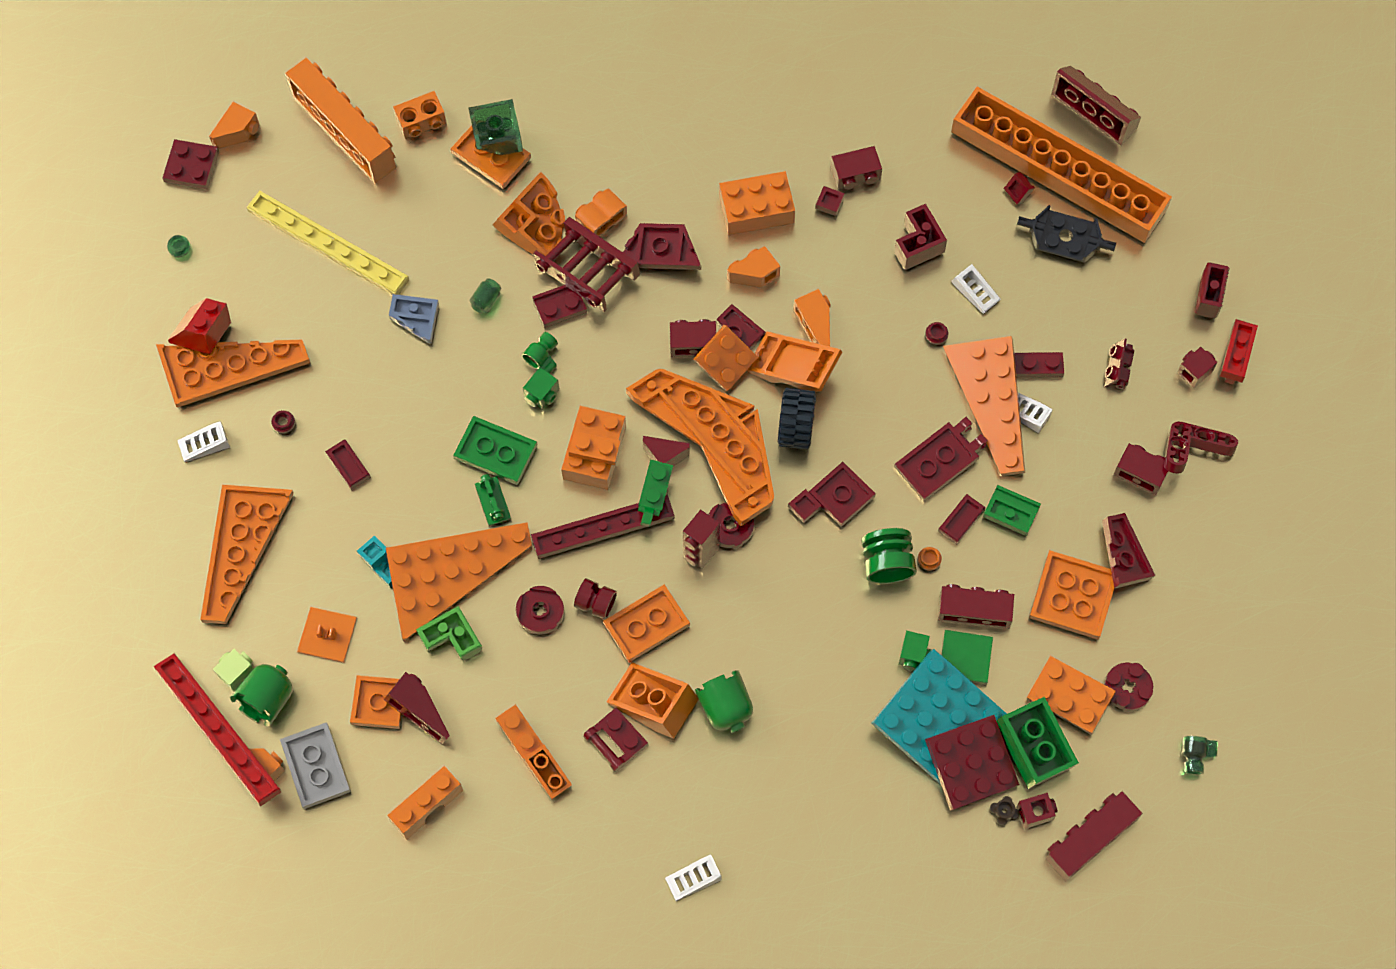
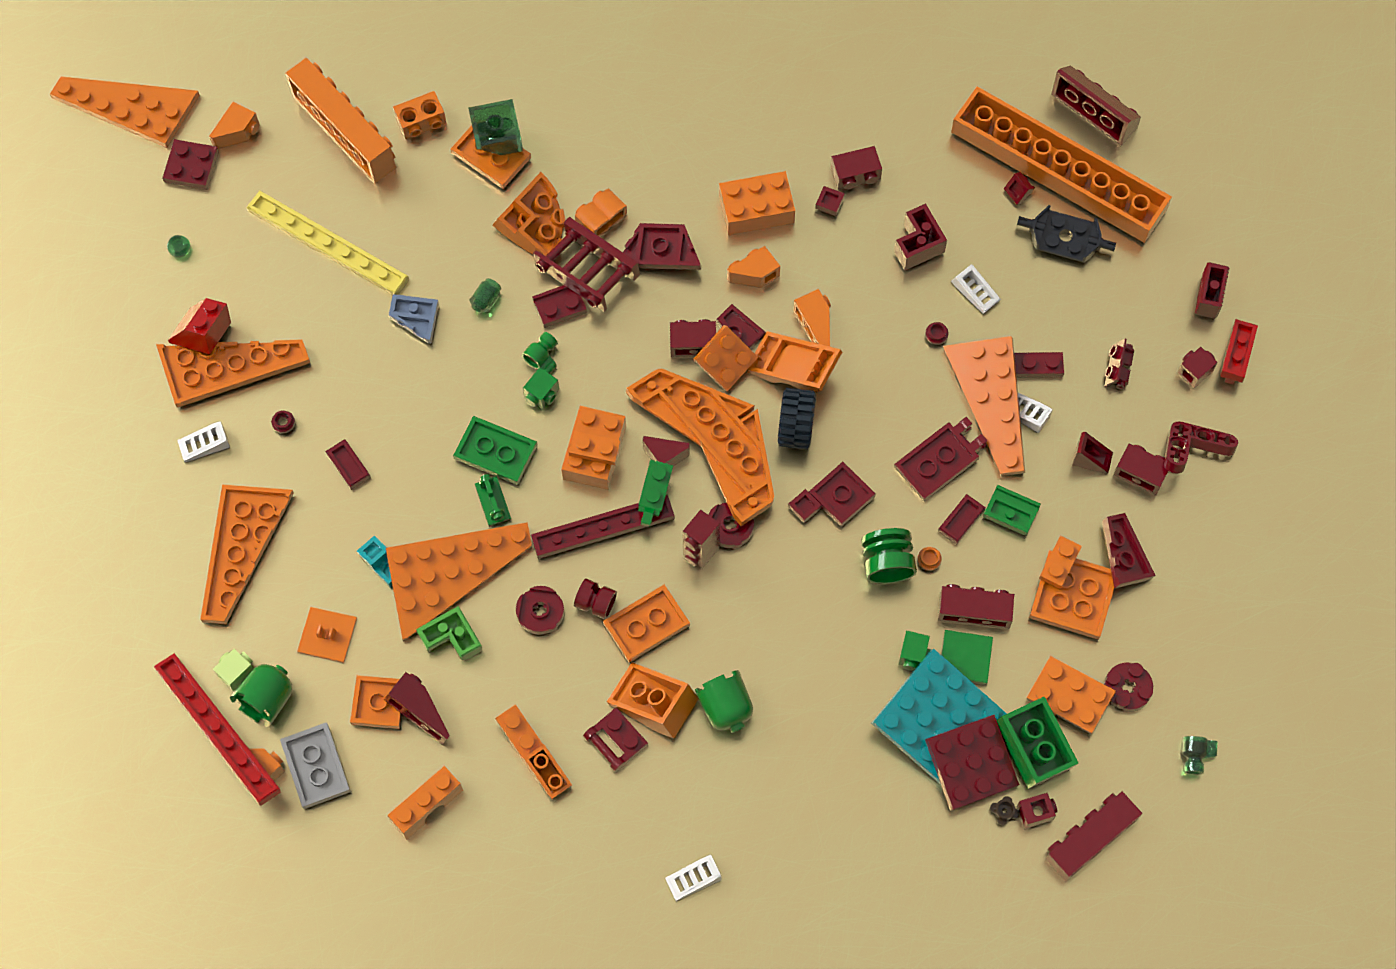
none -> orange wing [50,76,200,148]
none -> orange plate [1039,535,1082,589]
none -> dark red slope [1072,432,1113,474]

